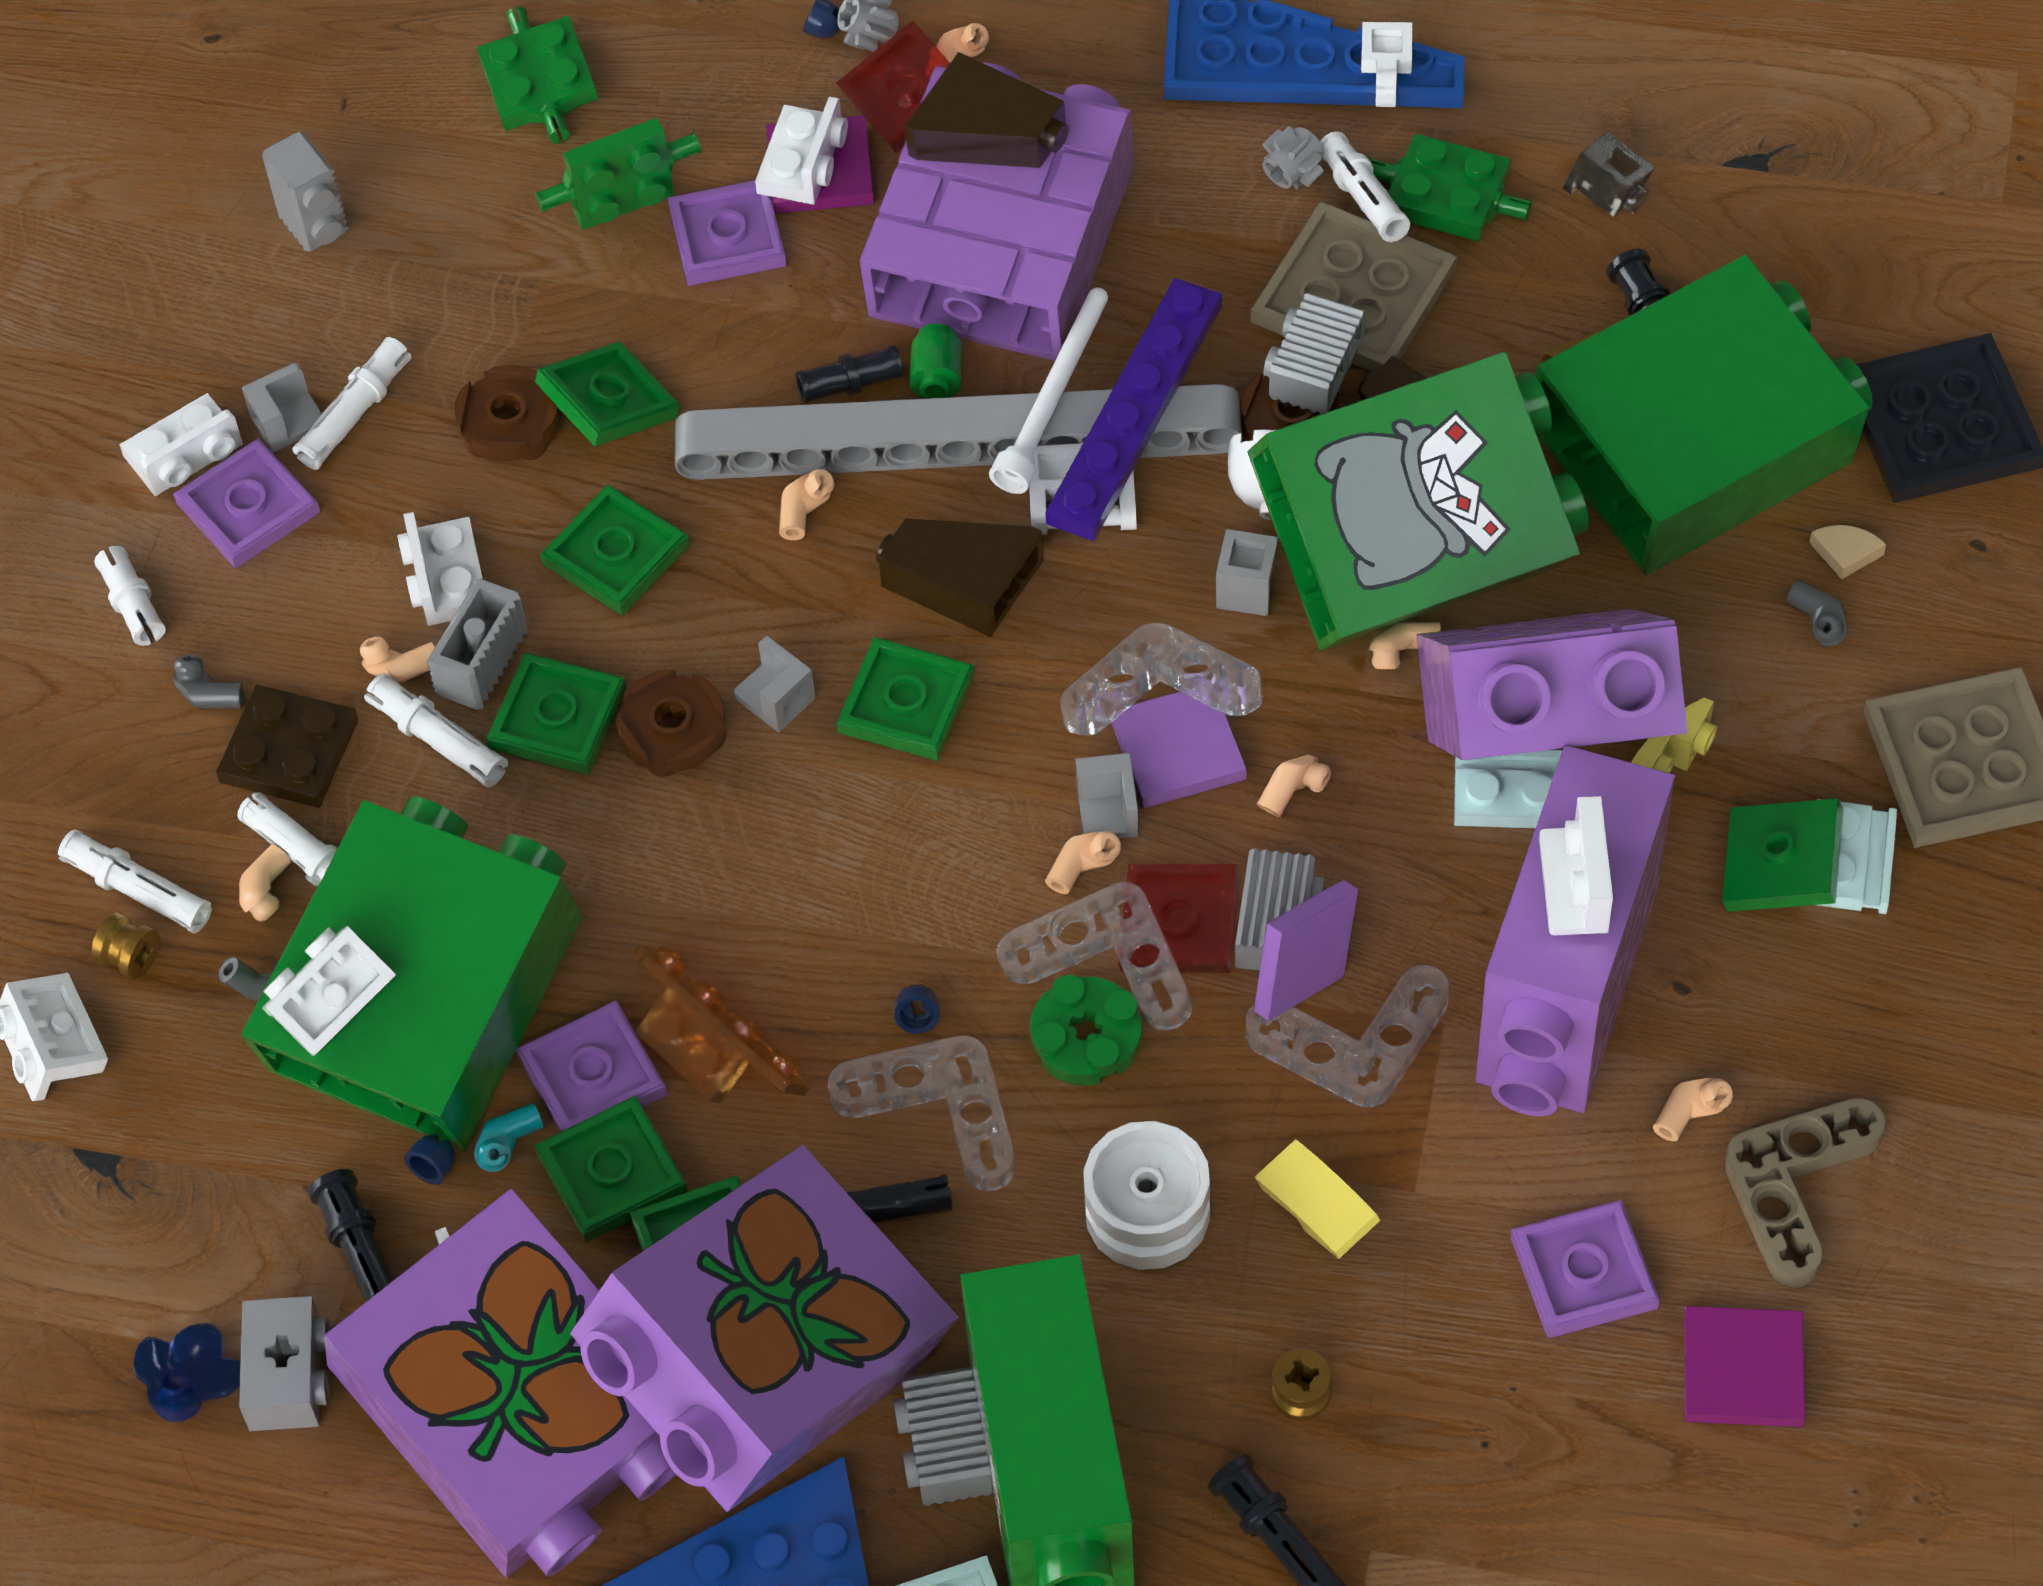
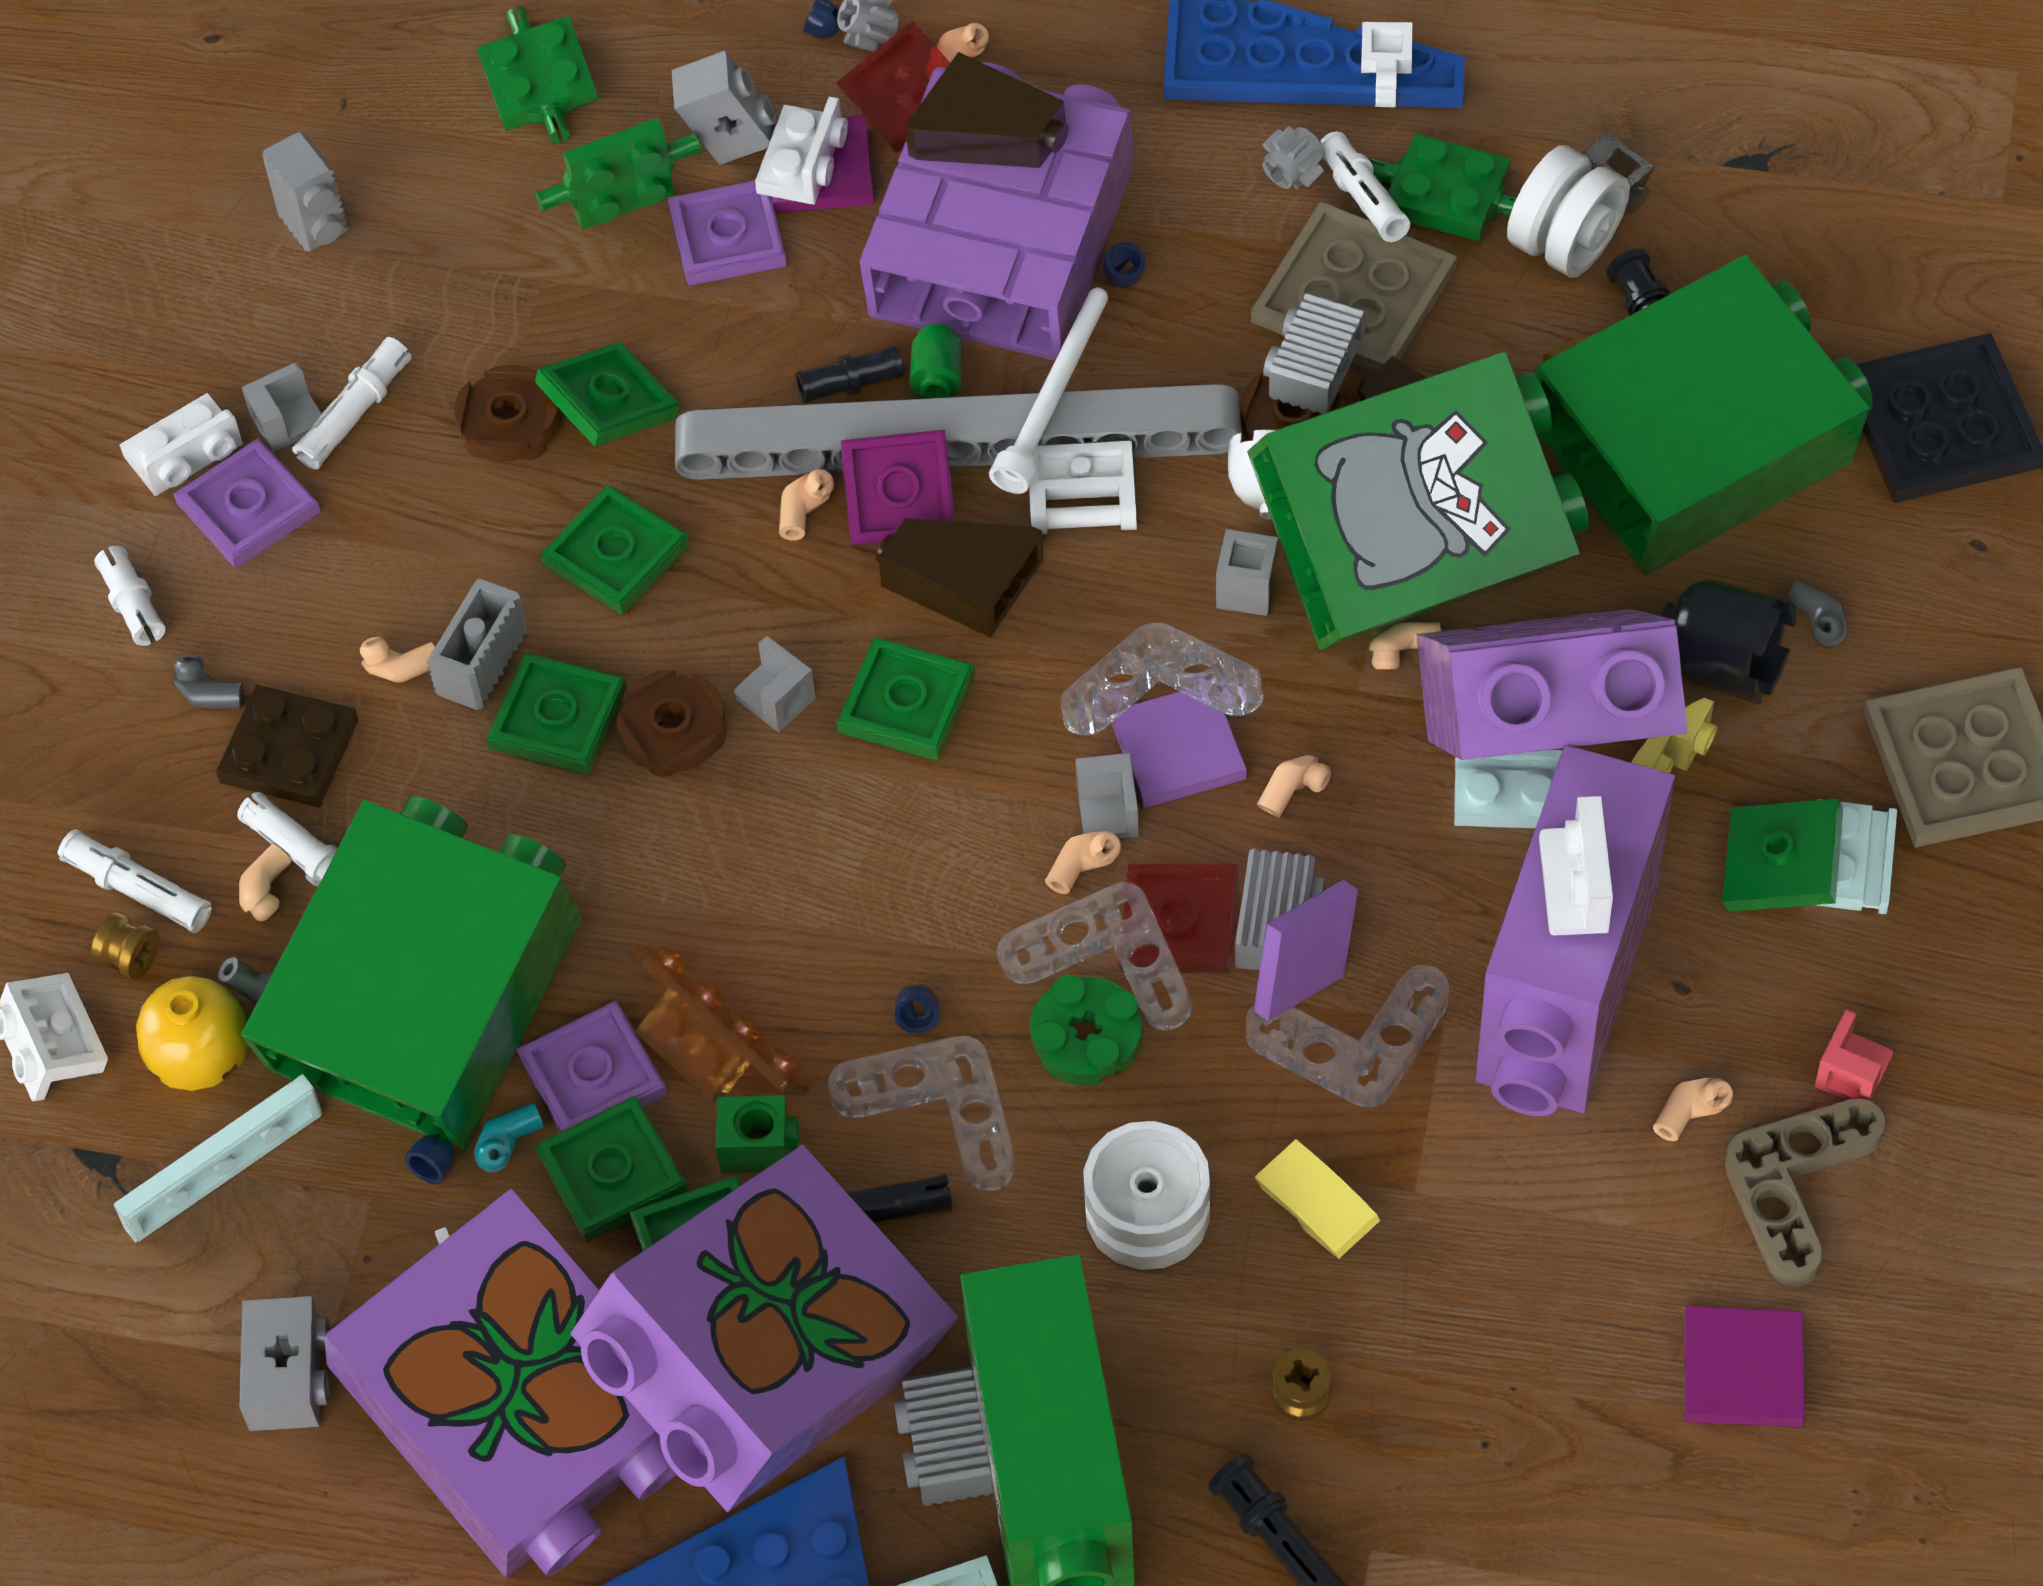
clear blue plate [133,1323,241,1422] -> none
white bracket [262,926,396,1056] -> none
black pin [307,1169,394,1302] -> none
white pin [364,673,508,788] -> none
white bracket [397,512,483,626] -> none
dark purple plate [1045,277,1222,541] -> none
medium lavender tile [1511,1200,1660,1339] -> none
tan tile [1809,525,1886,580] -> none
none -> light aqua tile [114,1074,323,1243]
none -> yellow cylinder [136,976,249,1091]
none -> light grey brick [672,50,776,165]
none -> green brick [716,1095,800,1174]
none -> magenta tile [840,430,955,546]
none -> dark blue hinge [1103,242,1145,288]
none -> white wheel [1507,145,1630,278]
none -> black cylinder [1661,580,1796,705]
none -> coral panel [1815,1009,1893,1101]

